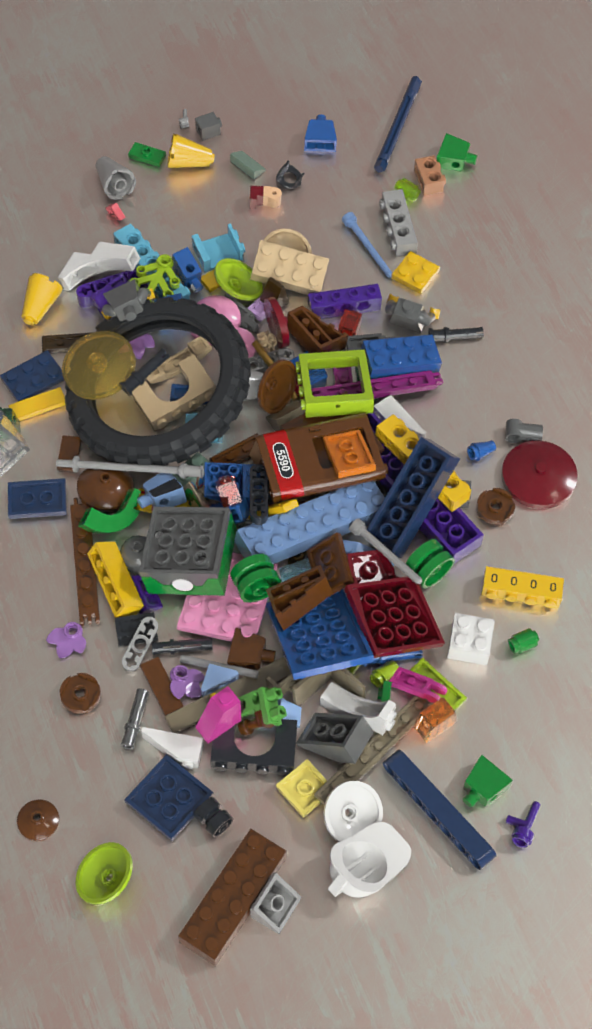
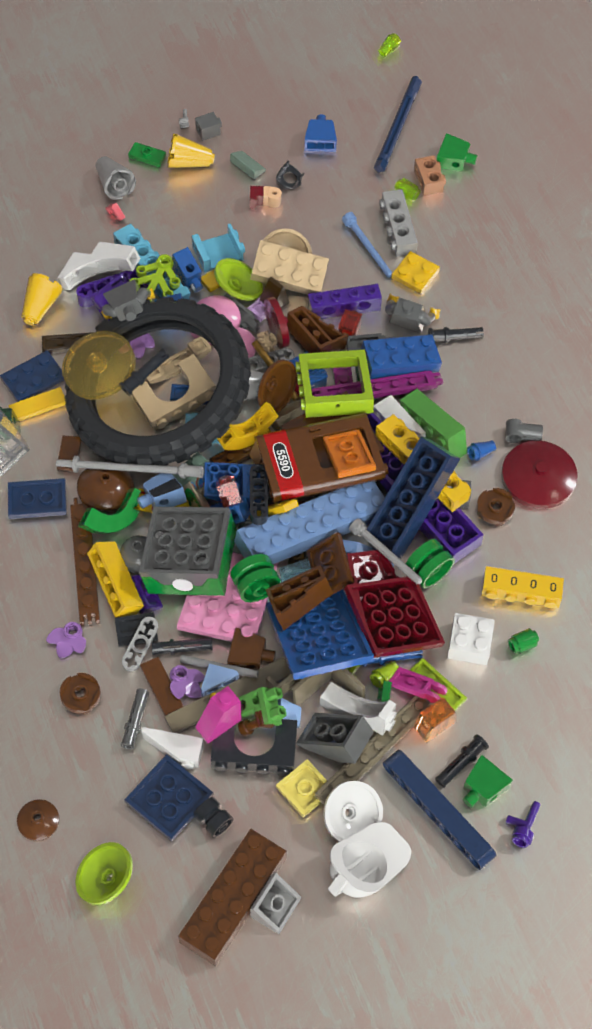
none -> yellow arch [217,402,279,450]
none -> clear neon green cone [378,33,401,57]
none -> bright green wedge [400,389,467,458]
none -> black pin [435,734,489,788]

